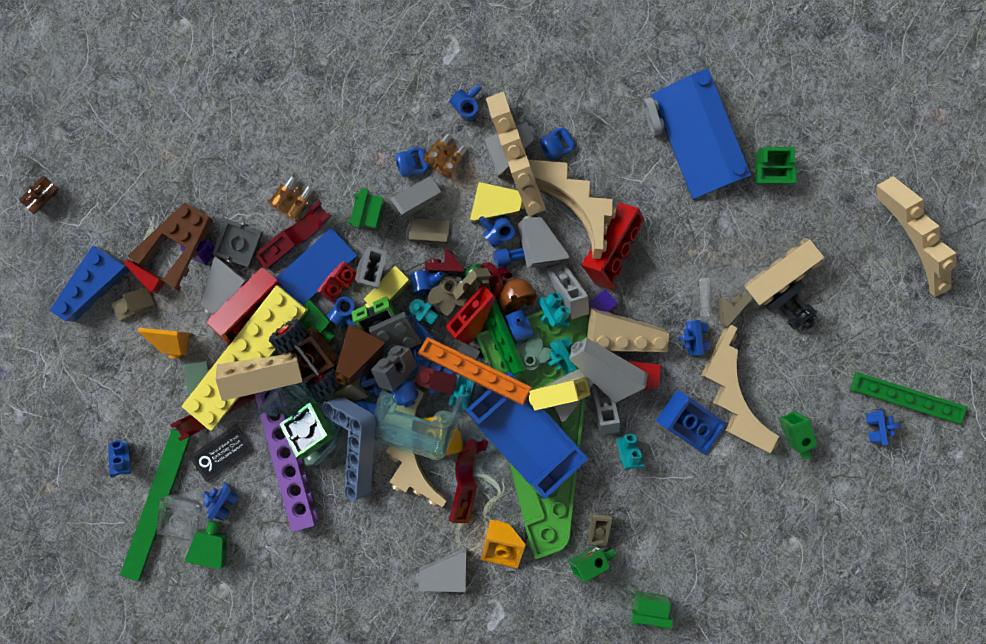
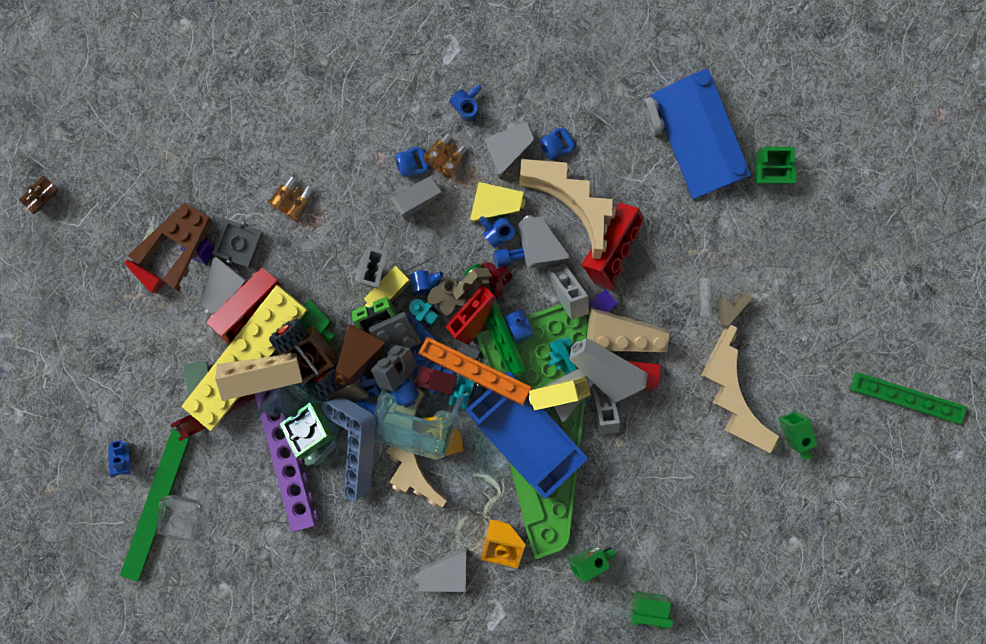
blue wedge [49,246,130,322] -> none
dark tan slope [111,288,156,321] -> none
light orange slope [138,328,190,359] -> none
green torso [184,520,228,569] -> none
piece [189,424,254,482] -> none
blue hips [202,483,238,521] -> none
dark red piece [254,200,332,269] -> none
blue tile [276,228,357,305] -> none
red slope [316,261,357,303] -> none
blue piece [327,297,357,328] -> none
green plate [348,188,386,231] -> none
dark tan panel [409,218,450,244] -> none
dark red slope [425,248,464,273] -> none
dark red piece [449,439,489,523] -> none
tan arch [486,91,546,216] -> none
dark orange cylinder [498,278,537,313] -> none
sand green plate [514,334,552,371] -> none
teal hips [538,292,571,327] -> none
dark tan slope [588,514,612,546] -> none
teal hips [616,434,644,471] -> none
blue slope [656,390,727,455] -> none
blue hips [679,320,710,355] -> none
tan wedge [744,238,824,305] -> none
black tile [765,281,818,332] -> none
blue hips [866,408,901,445] -> none
tan arch [877,176,956,297] -> none

